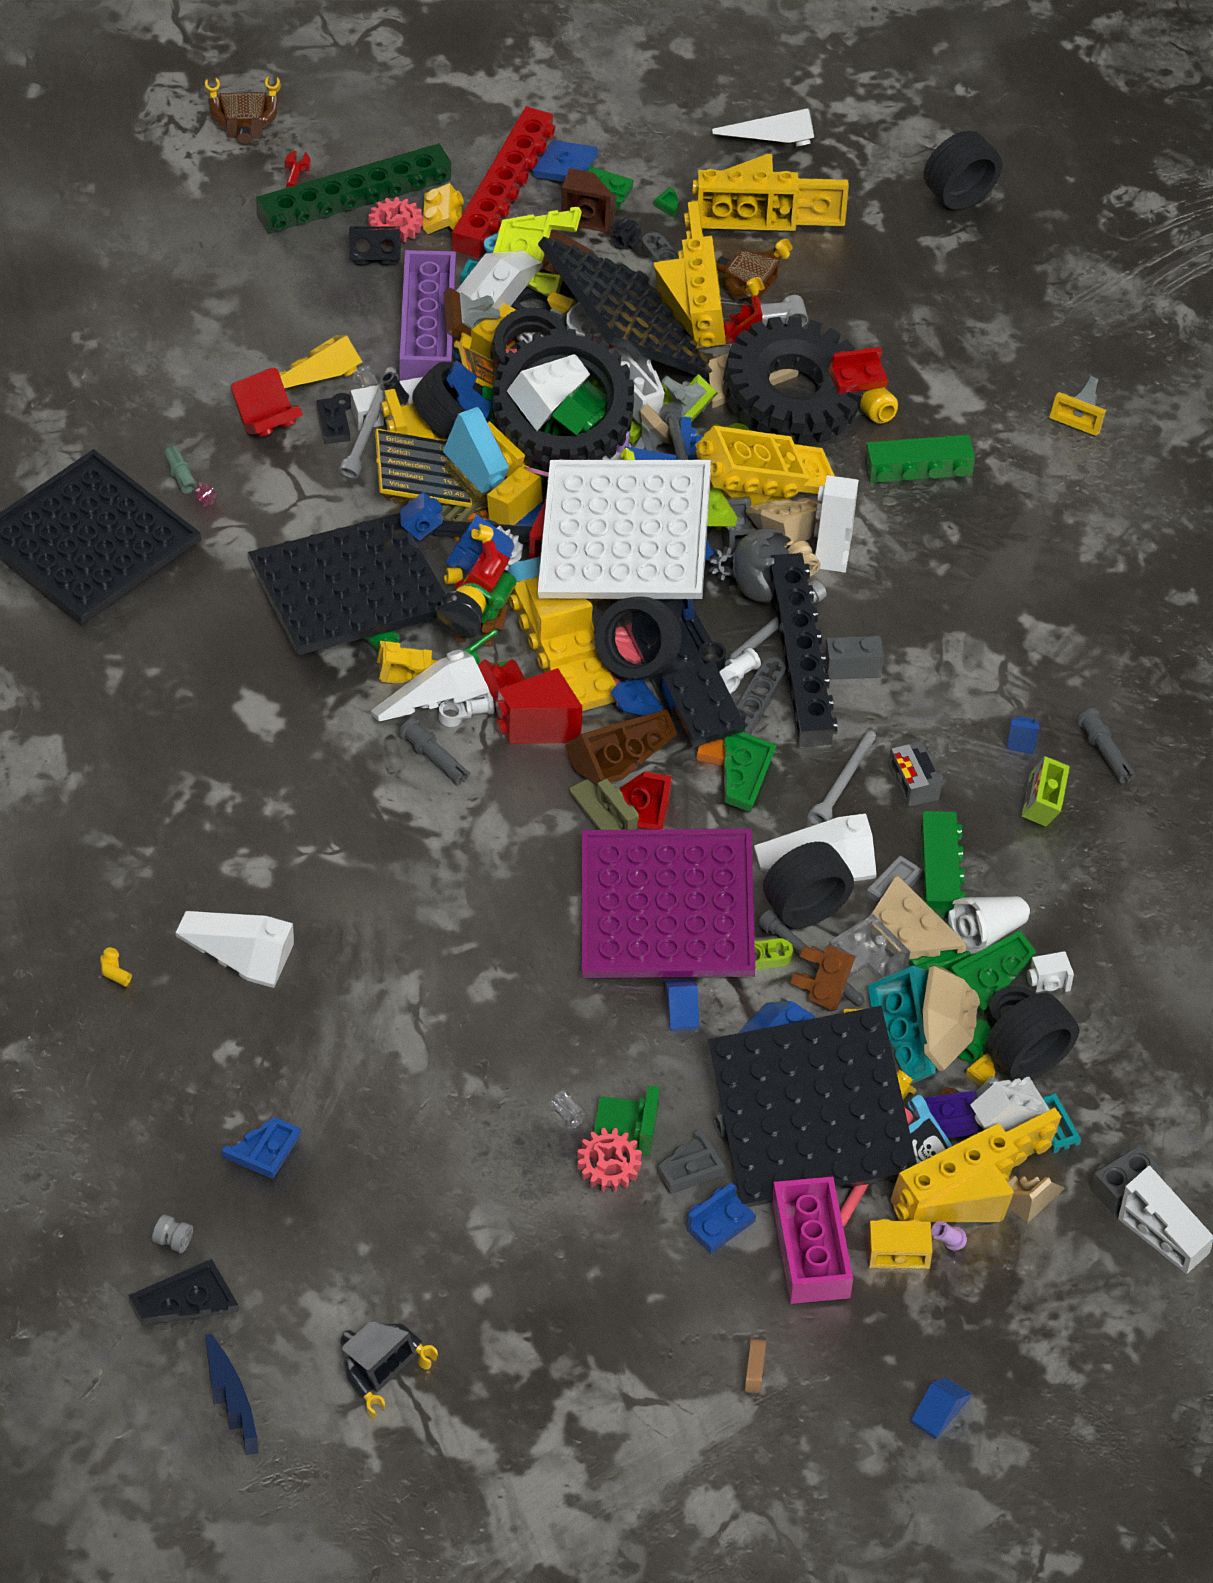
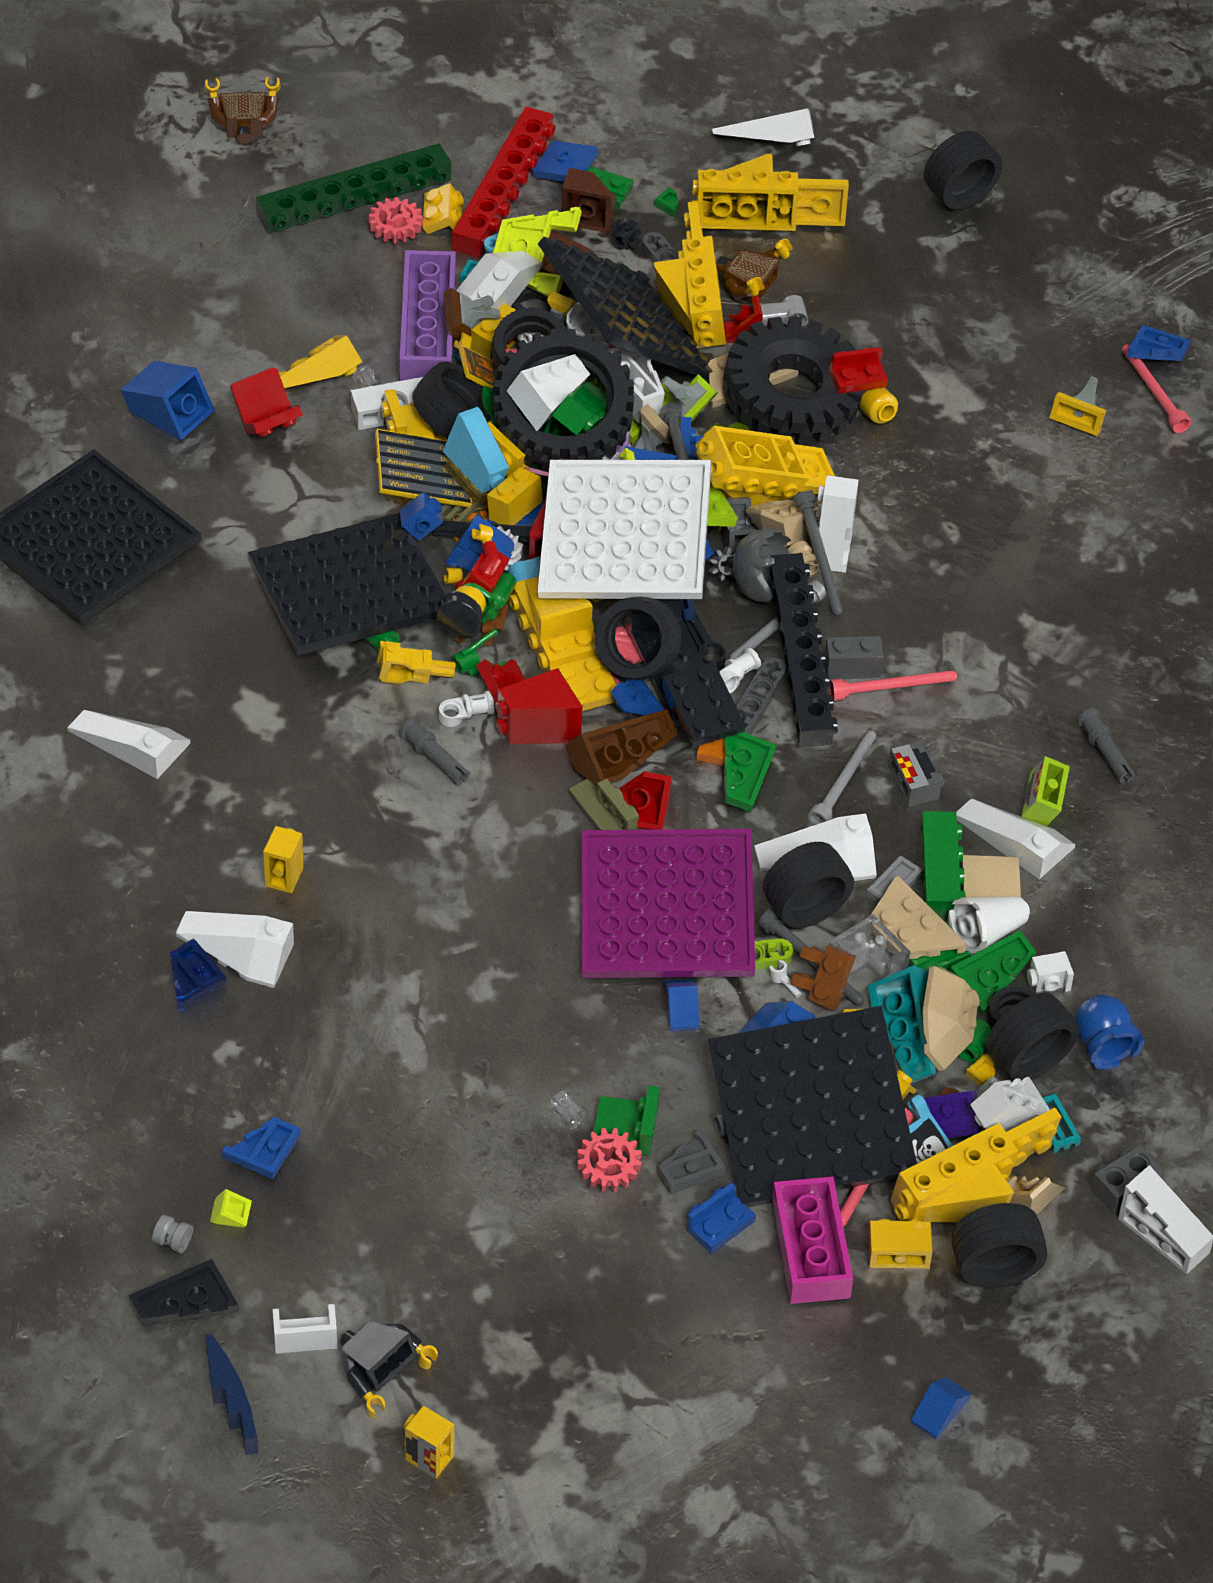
yellow arm [100,947,132,987] -> none
sand green axle [164,446,198,494] -> none
clear pink plate [193,482,217,507] -> none
red bar [285,151,311,188] -> none
black hinge [317,393,351,444] -> none
light grey piece [338,367,396,479] -> none
black brick [349,226,401,264] -> none
white wedge [370,650,489,721] -> none
black pin [380,372,409,405] -> none
blue tile [446,361,493,419] -> none
medium nougat beam [745,1338,766,1394] -> none
green brick [865,435,975,483] -> none
lavender pin [931,1221,967,1251] -> none
blue slope [1007,715,1041,755] -> none
none -> white wedge [67,710,190,779]
none -> blue slope [120,361,215,440]
none -> clear blue wing [170,938,227,1011]
none -> neon yellow slope [210,1189,252,1228]
none -> yellow brick [263,826,304,894]
none -> white panel [273,1304,337,1354]
none -> yellow brick [404,1405,455,1479]
none -> white hand [770,960,802,998]
none -> dark grey piece [793,491,842,615]
none -> coral piece [829,671,957,701]
none -> black tyre [951,1203,1047,1288]
none -> white wedge [956,799,1075,879]
none -> tan tile [962,855,1021,897]
none -> blue tile [1075,994,1145,1070]
none -> coral piece [1122,344,1192,433]
none -> blue wing [1127,325,1191,361]

